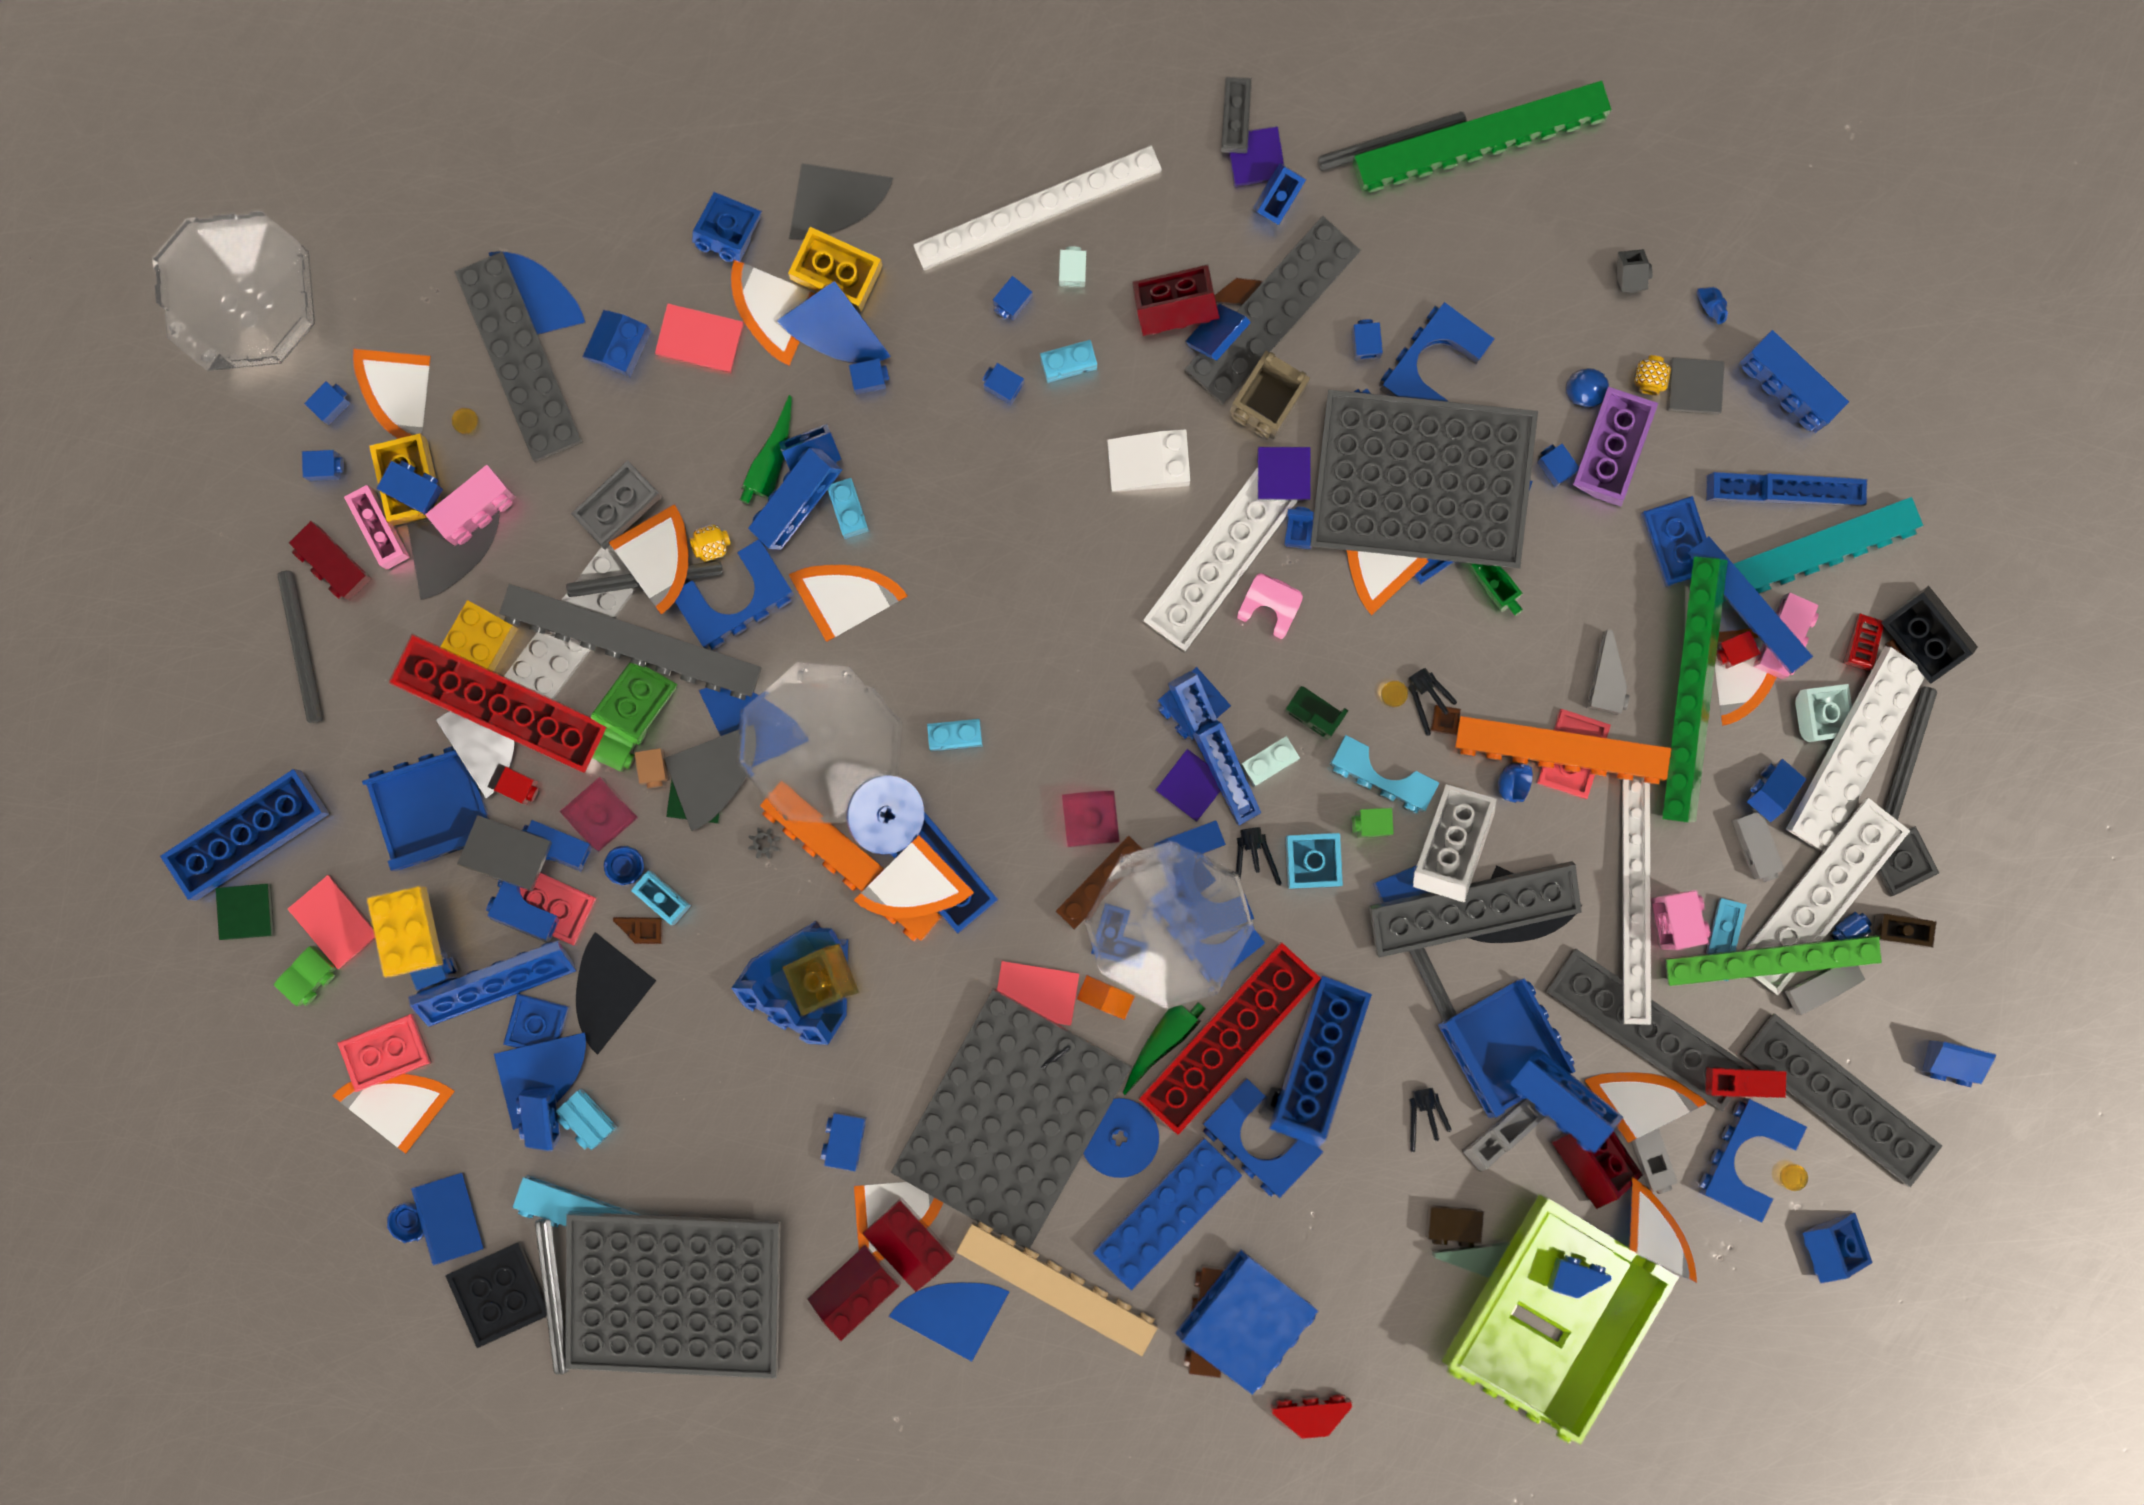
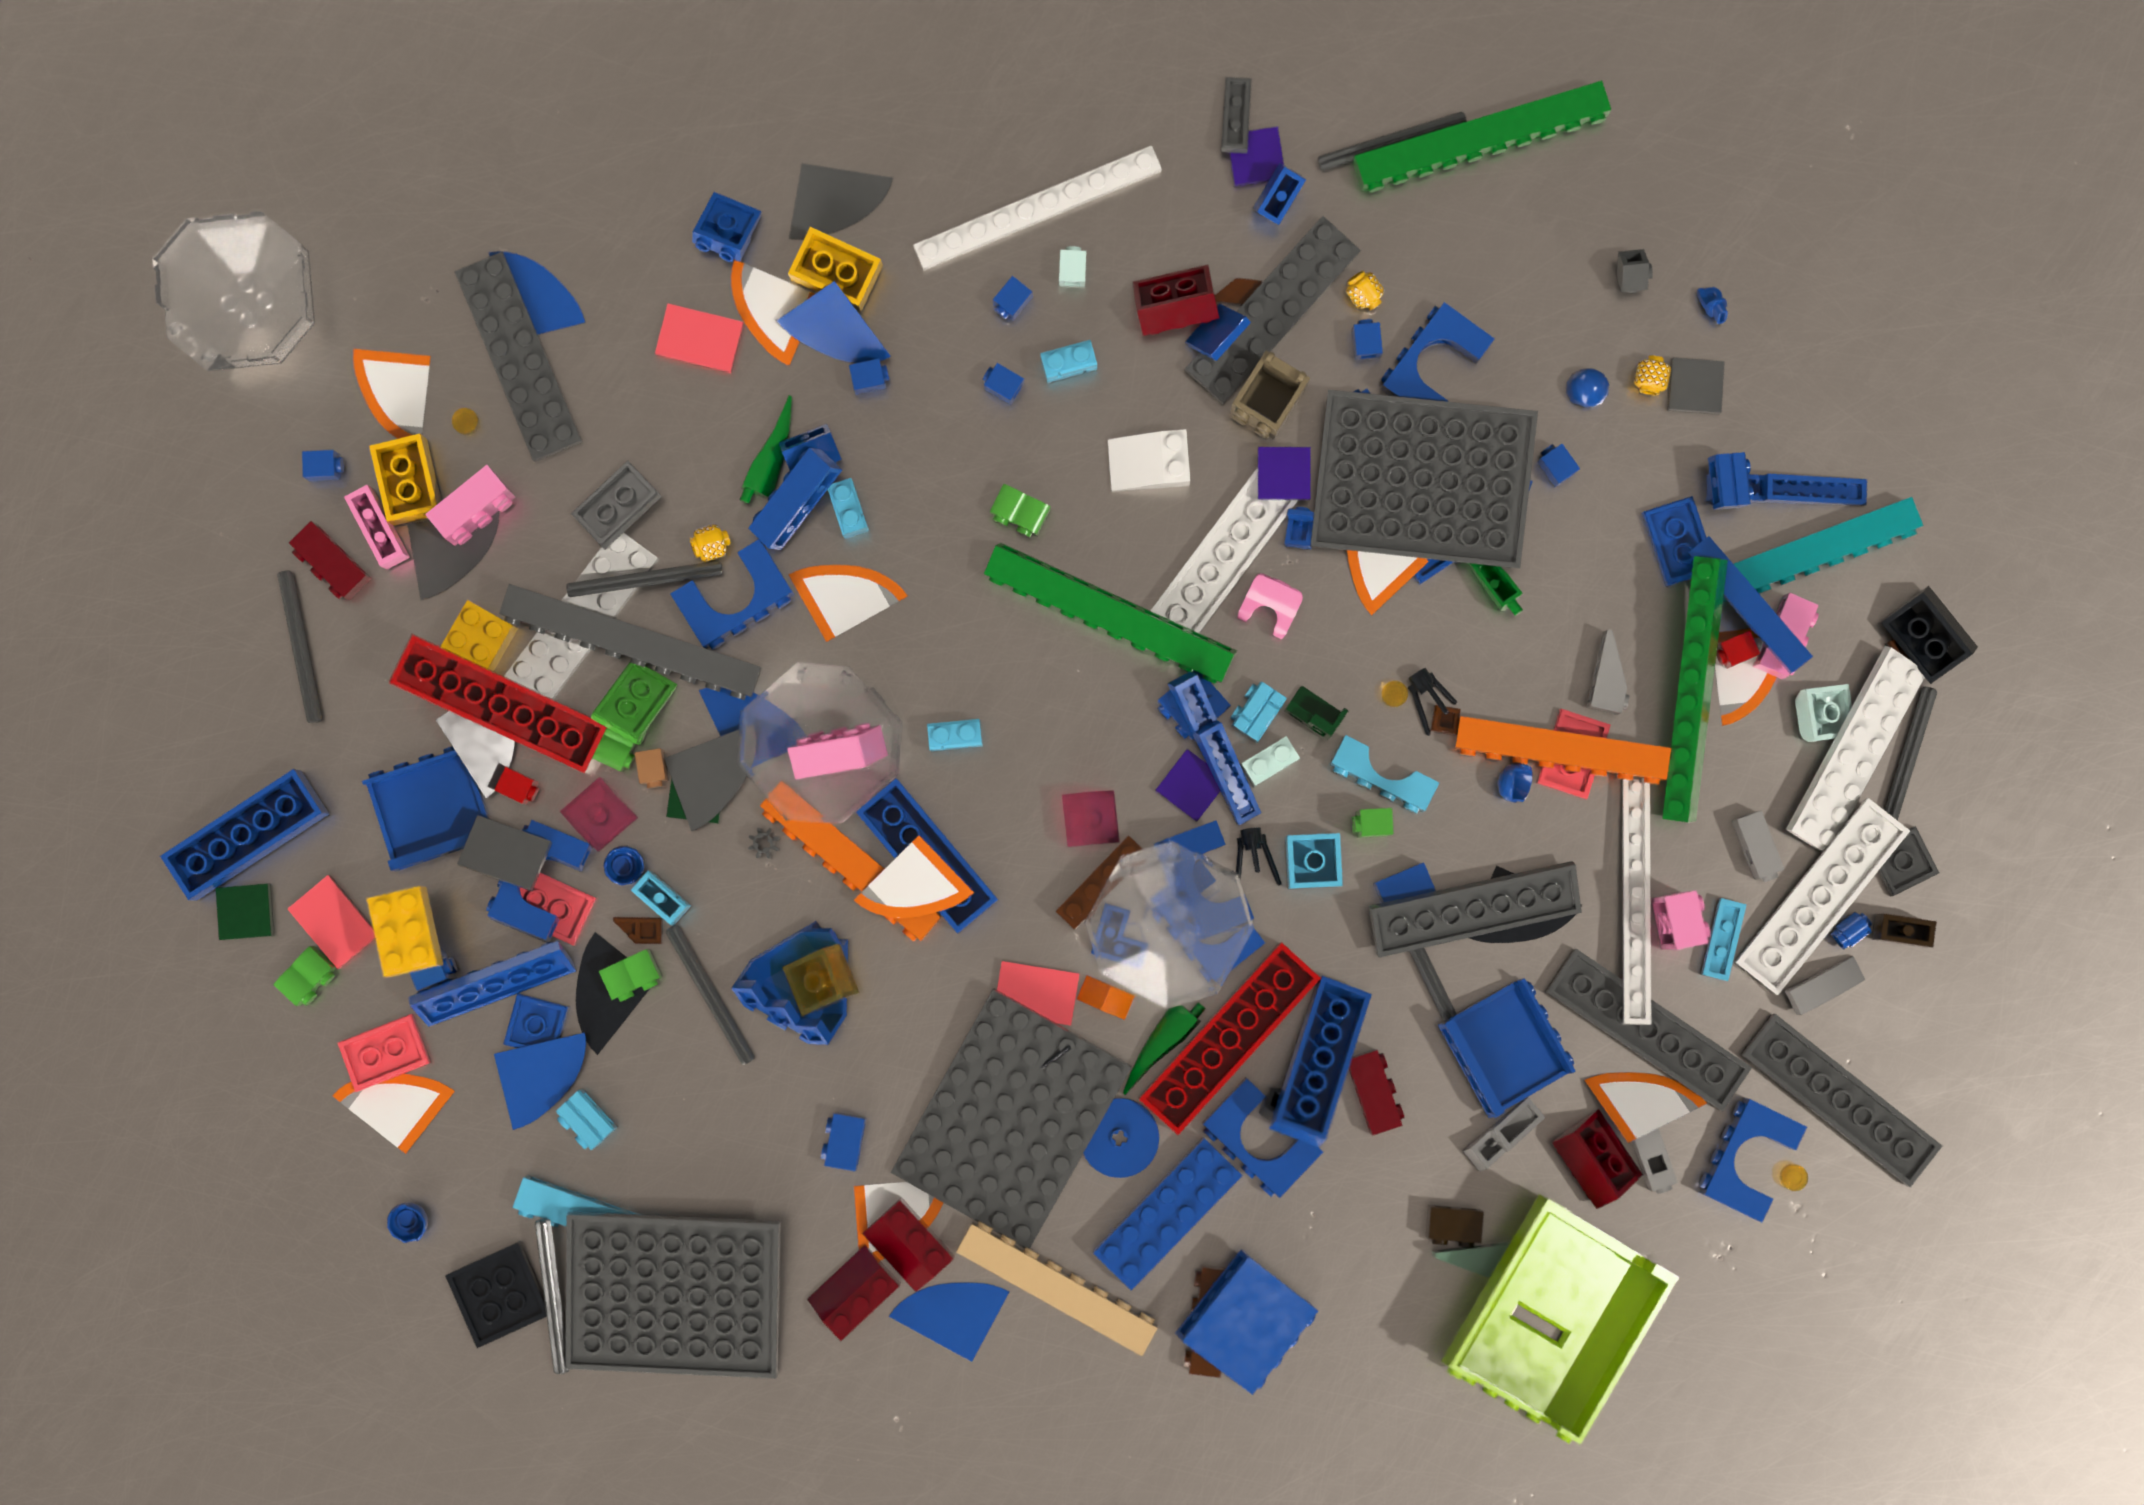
blue brick [304,381,351,425] -> none
blue brick [376,460,443,515] -> none
blue tile [411,1173,484,1265] -> none
blue slope [516,1086,561,1151] -> none
blue slope [582,310,651,378] -> none
sticker [609,504,688,614] -> none
piece [847,775,924,854] -> none
red slope [1271,1394,1352,1439] -> none
black plant [1410,1087,1452,1152] -> none
white brick [1413,784,1497,902] -> none
blue slope [1510,1049,1623,1153] -> none
blue slope [1547,1255,1612,1299] -> none
medium lavender slope [1573,387,1658,506] -> none
sticker [1630,1177,1697,1283] -> none
bright green plate [1665,936,1882,986] -> none
red slope [1705,1067,1787,1098] -> none
blue brick [1740,330,1849,433] -> none
blue brick [1747,758,1806,823] -> none
blue slope [1803,1212,1873,1284] -> none
red slope [1844,614,1884,671] -> none
blue slope [1922,1040,1996,1088] -> none
none -> bright green brick [599,949,662,1002]
none -> dark grey axle [666,925,755,1065]
none -> bright pink brick [788,723,888,779]
none -> green brick [984,543,1237,683]
none -> bright green brick [990,484,1051,538]
none -> medium azure brick [1230,681,1287,743]
none -> yellow head [1346,270,1384,311]
none -> dark red brick [1348,1049,1405,1136]
none -> blue brick [1708,452,1754,510]

